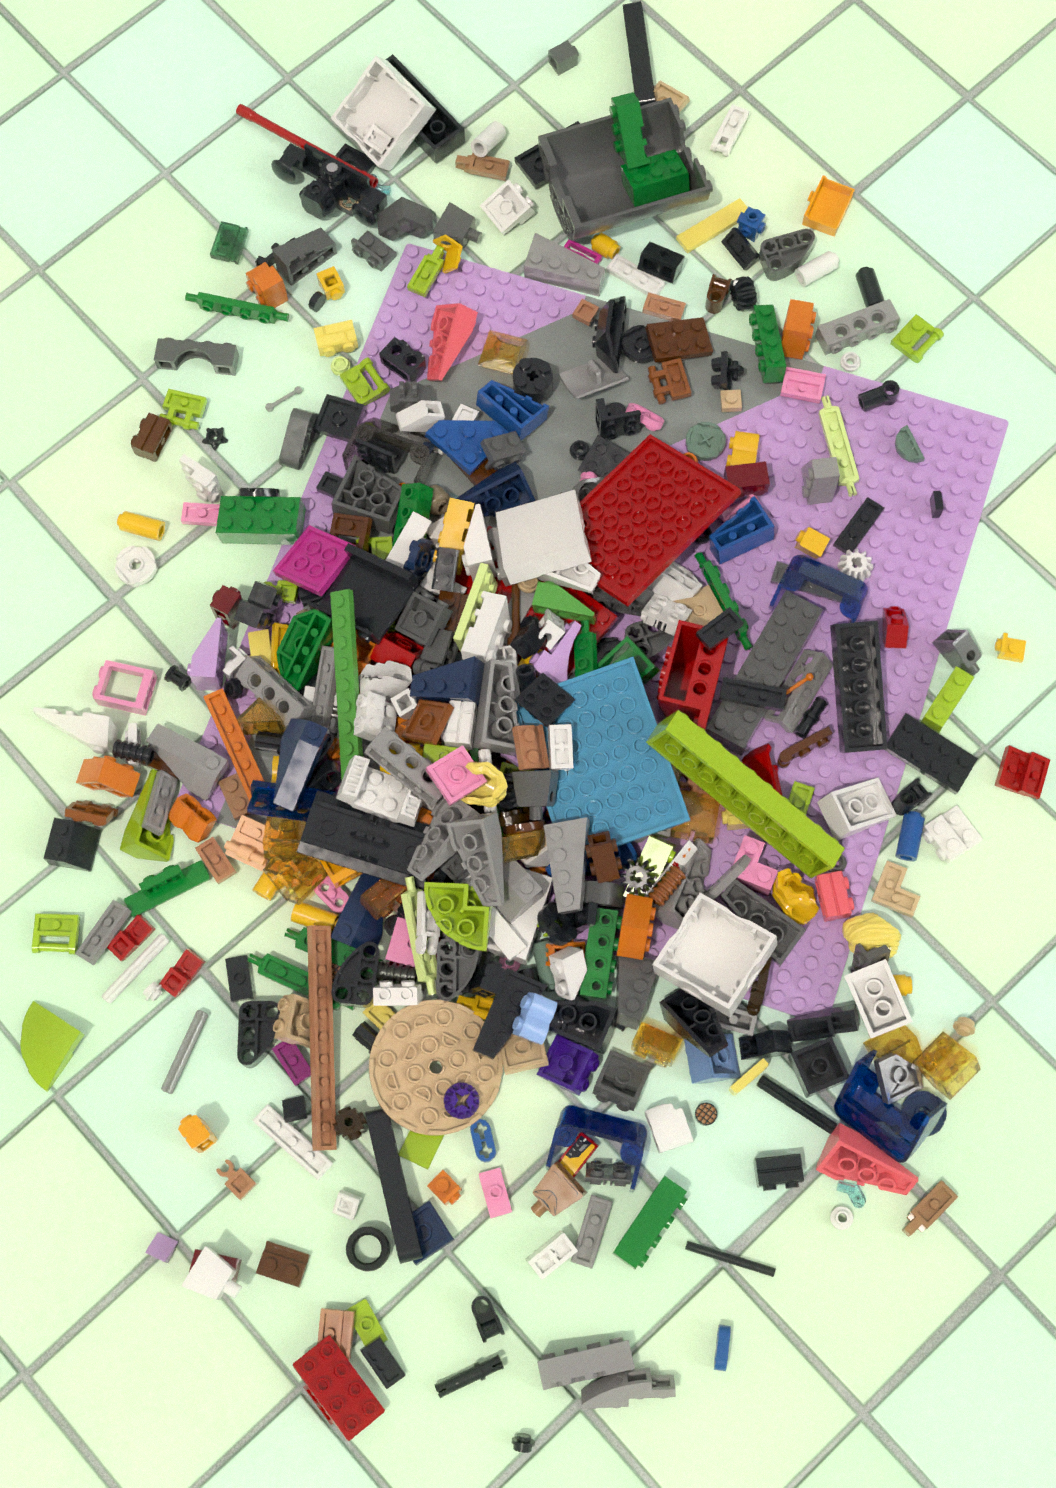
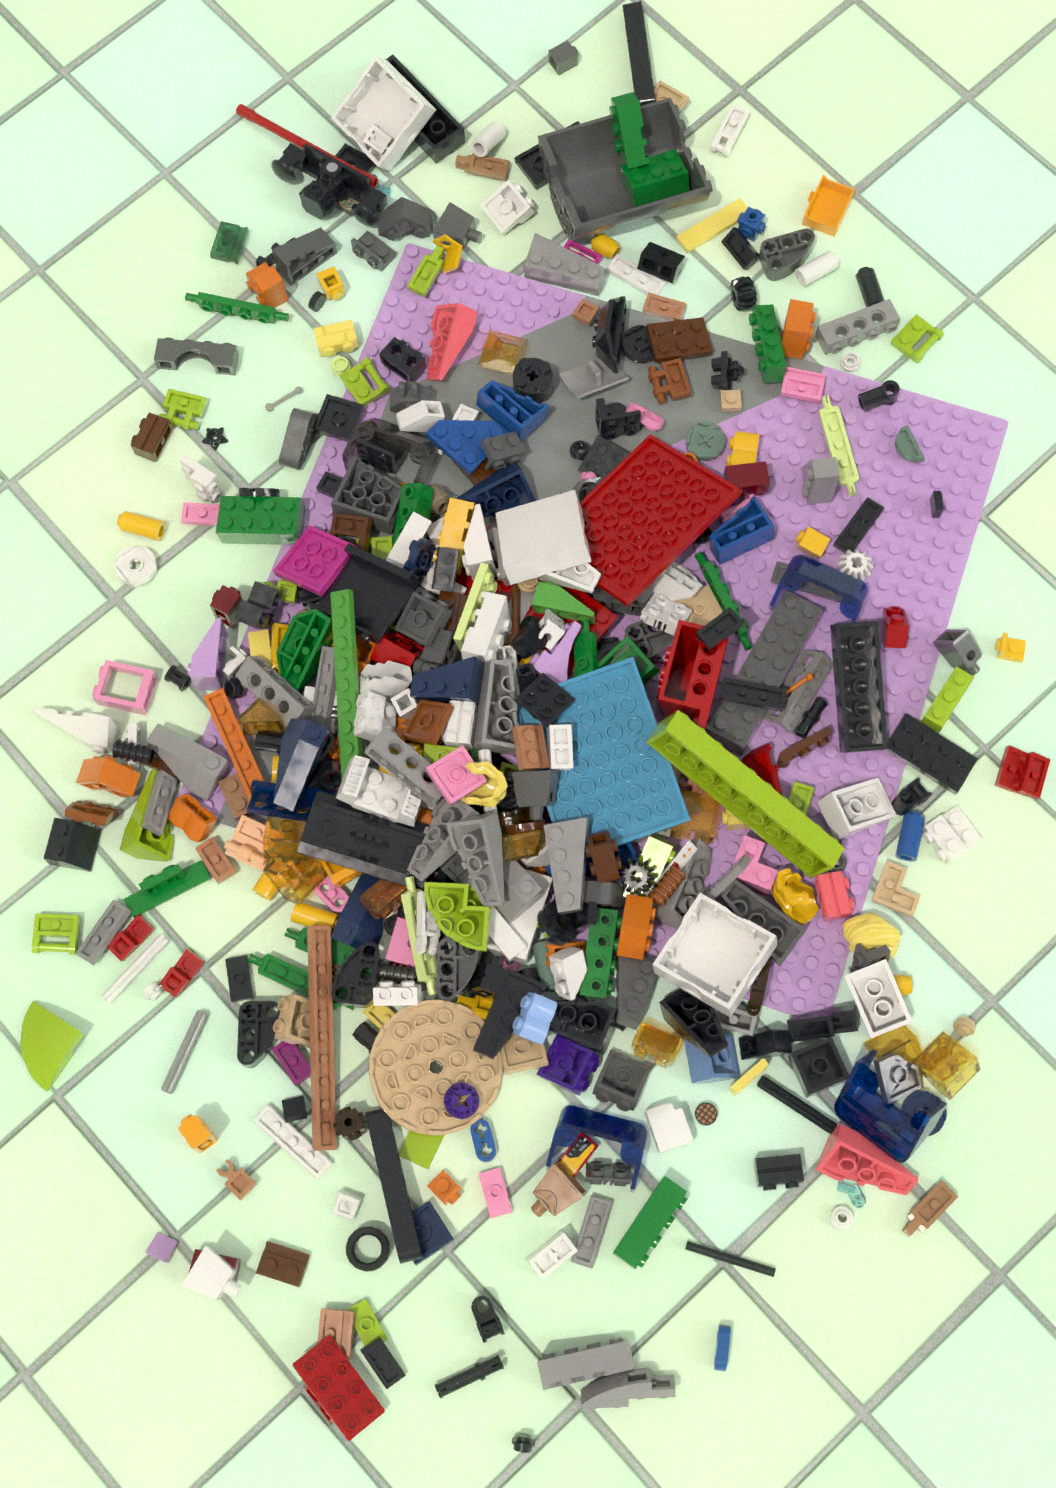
reddish brown piece [705,274,732,314] -> none

